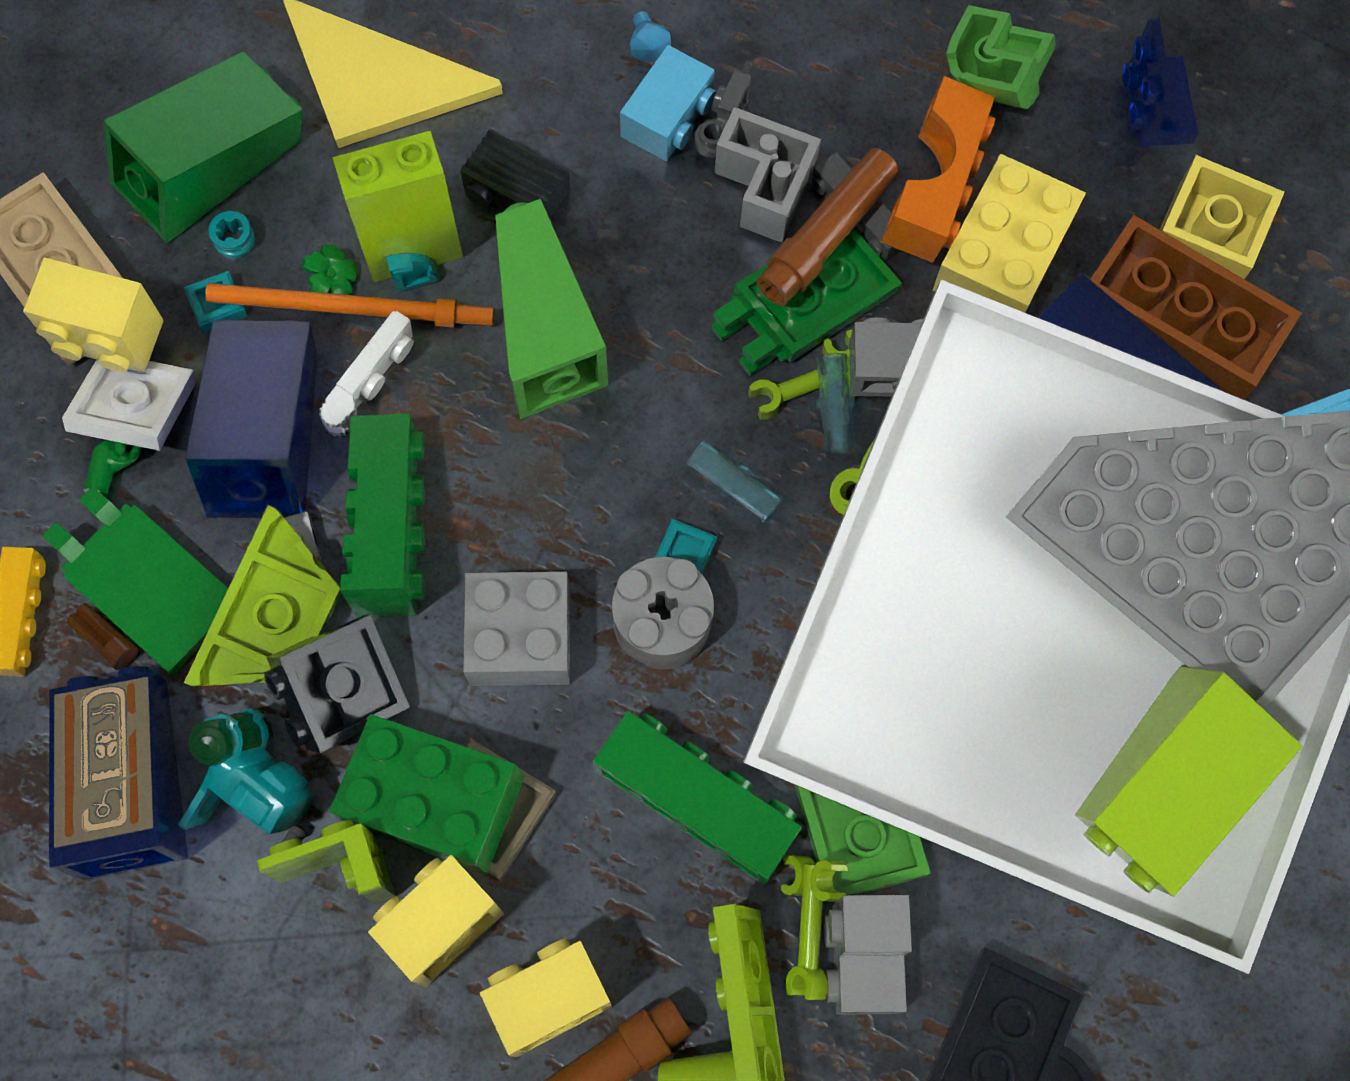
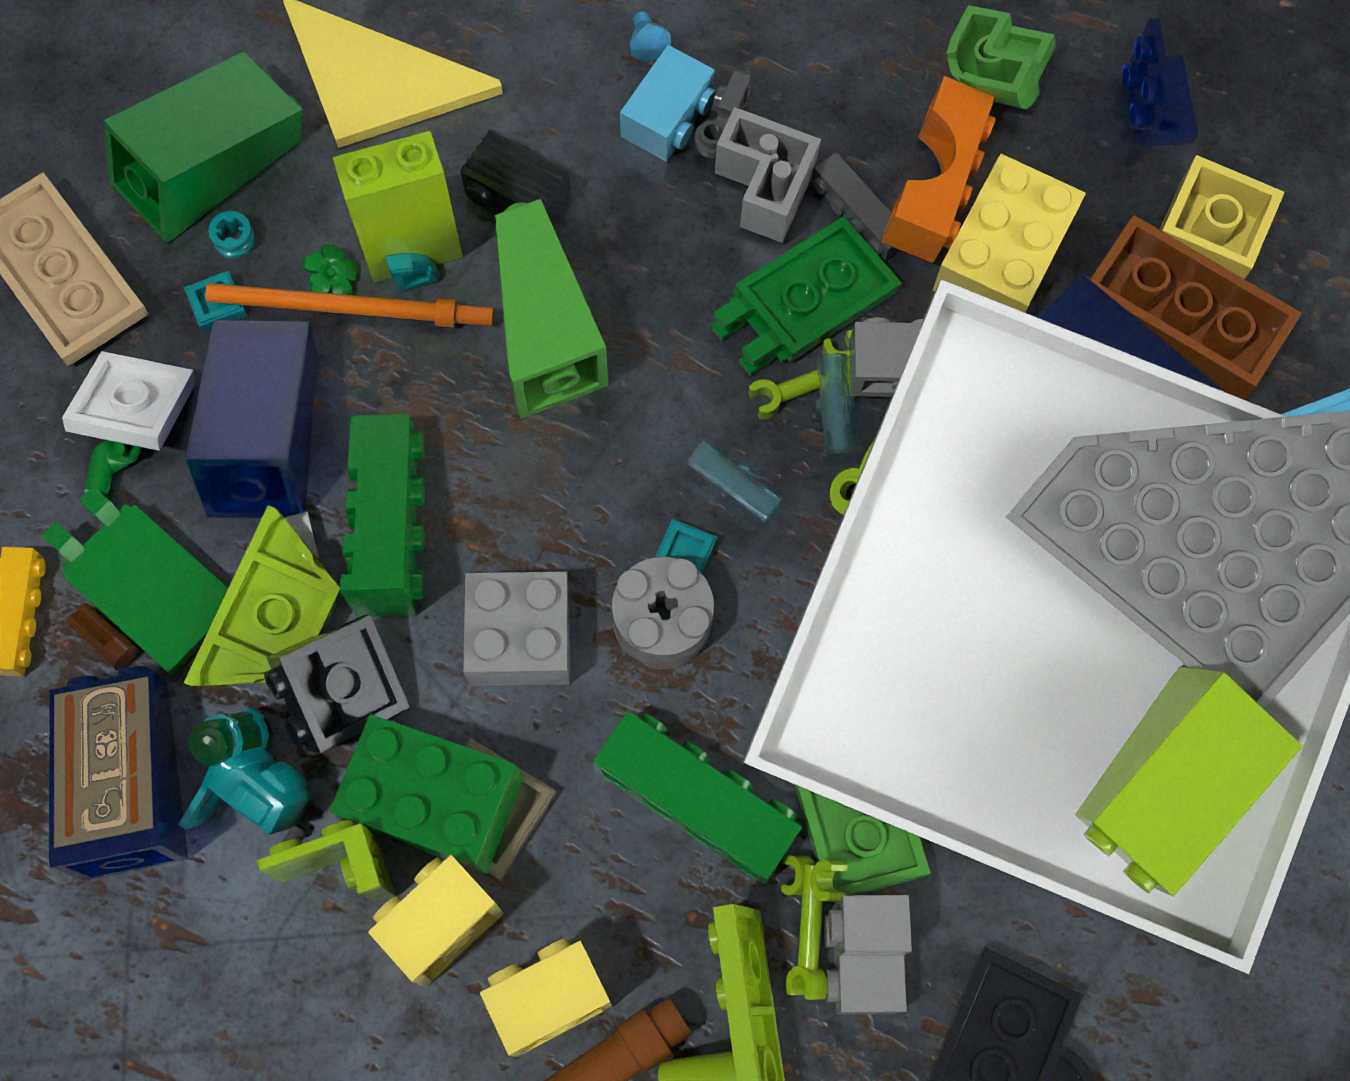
light yellow brick [23,257,164,373] -> none
white hinge [319,311,414,438] -> none
dark orange piece [757,148,899,306] -> none

